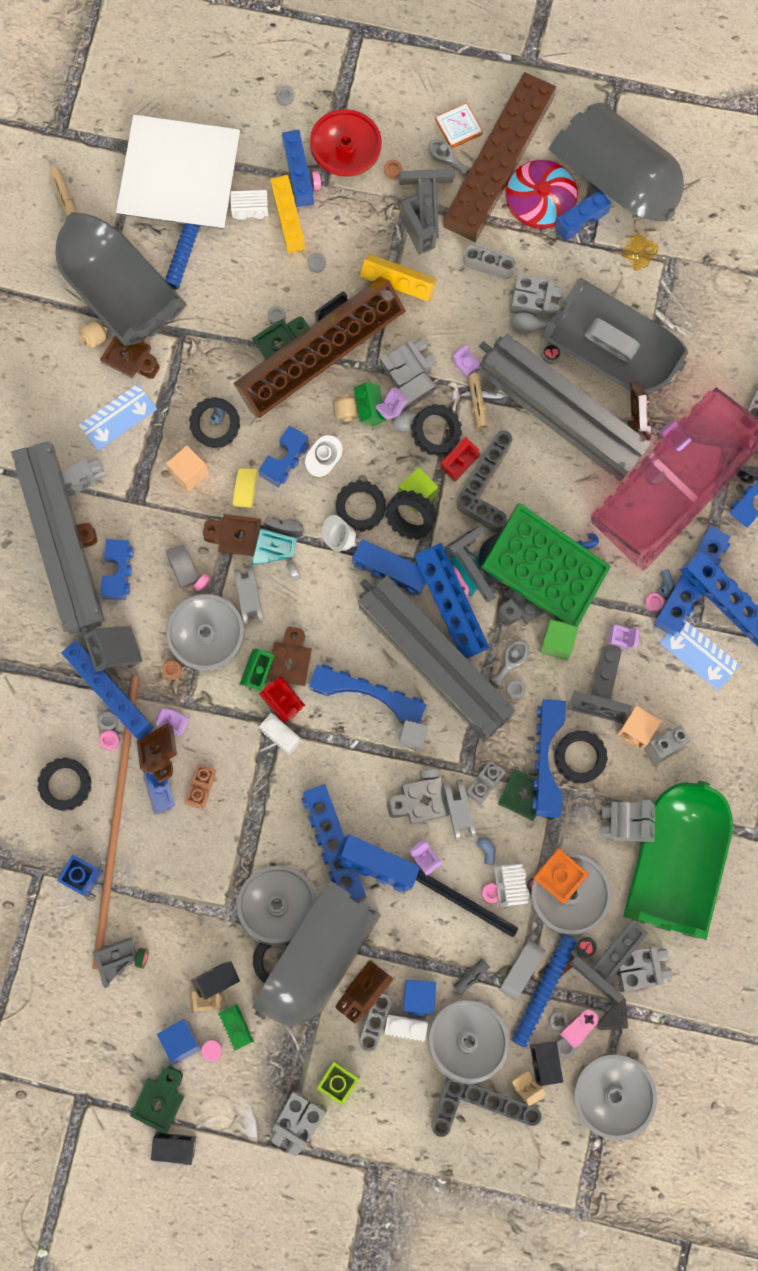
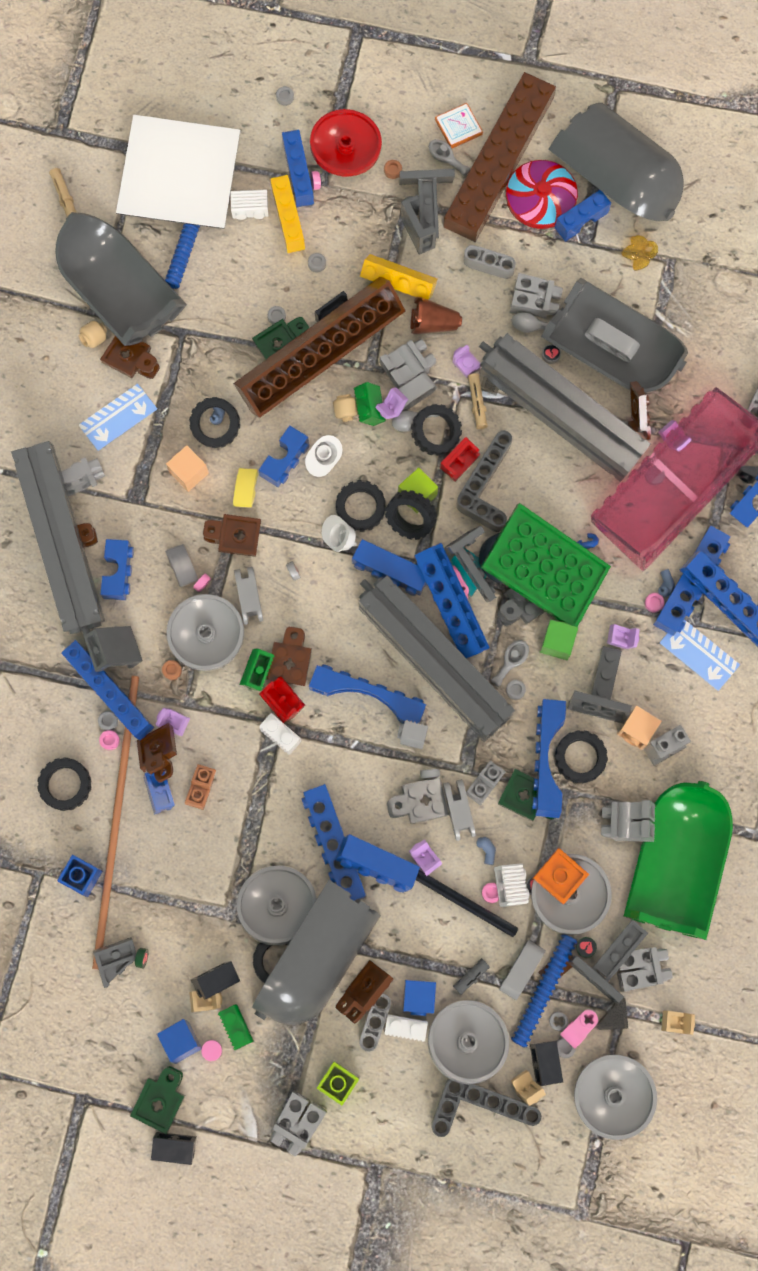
wing [251,529,297,565] -> none
flat silver slope [263,516,304,536] -> none
none -> copper cone [410,297,462,334]
none -> tan bracket [661,1010,695,1035]

